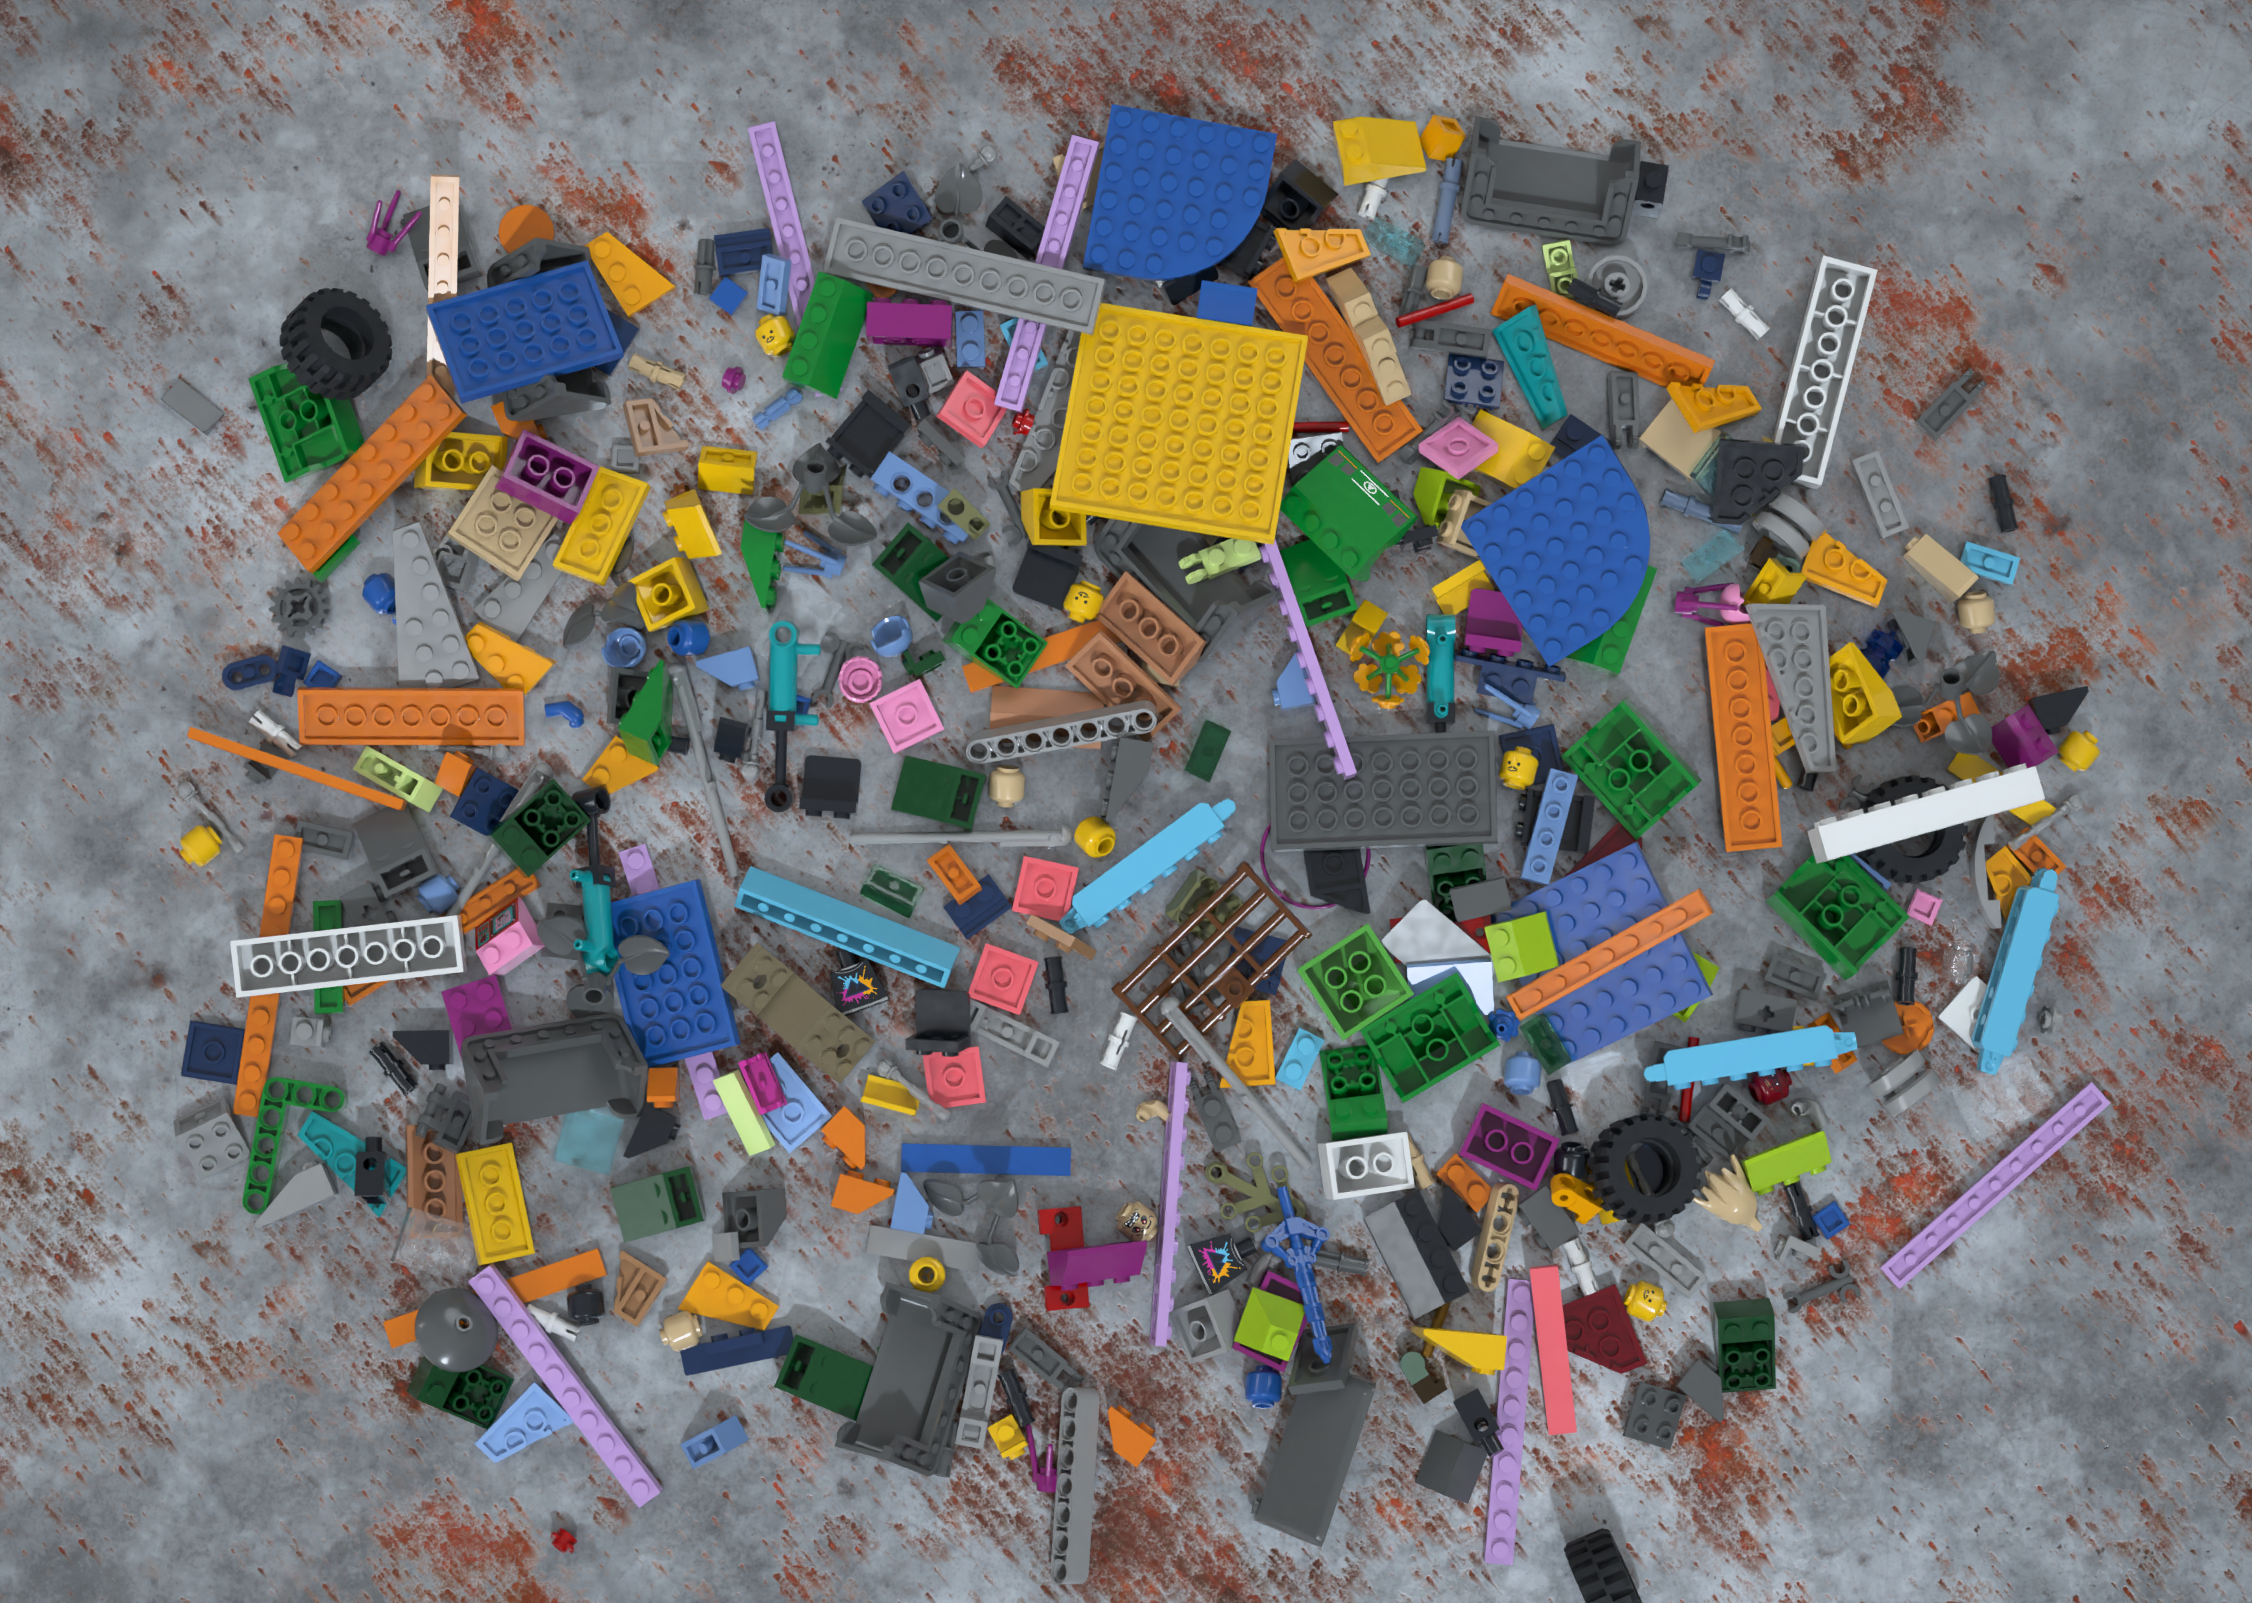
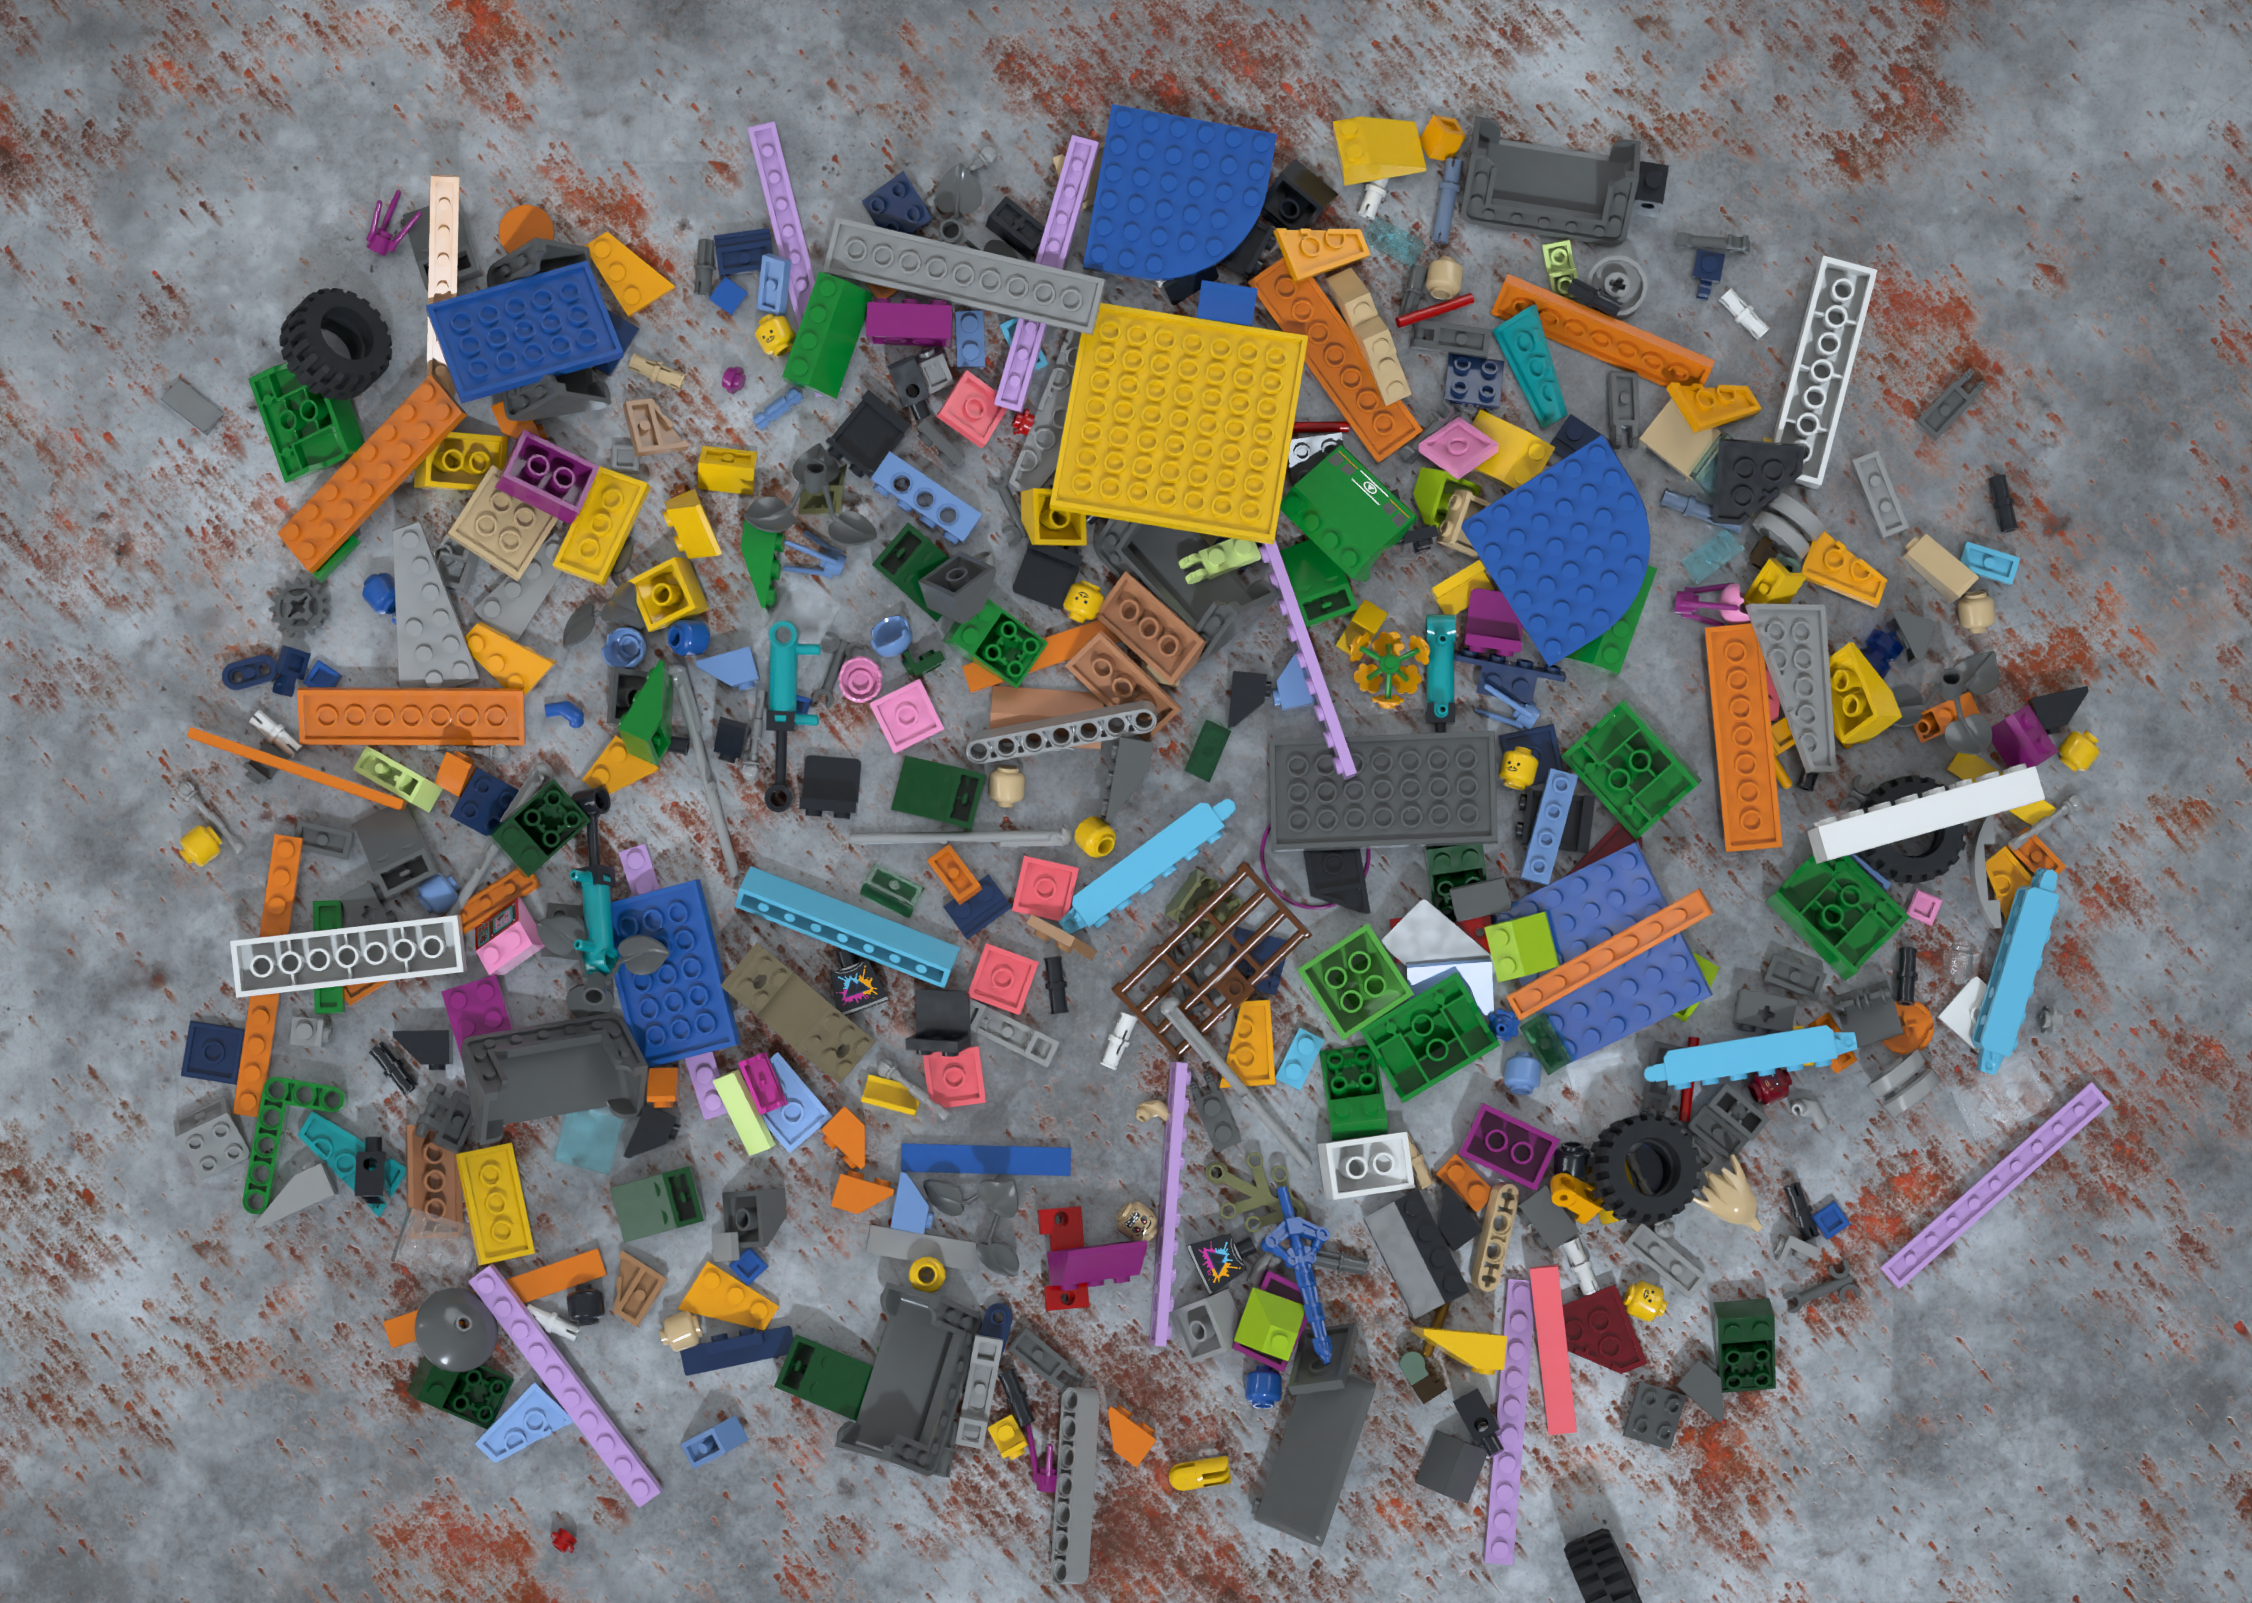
olive leg [936,487,991,541] -> none
black axle [1546,1079,1579,1136] -> none
lime slope [1738,1130,1832,1196] -> none
none -> yellow arm [1169,1456,1231,1491]
none -> black slope [1228,671,1272,729]

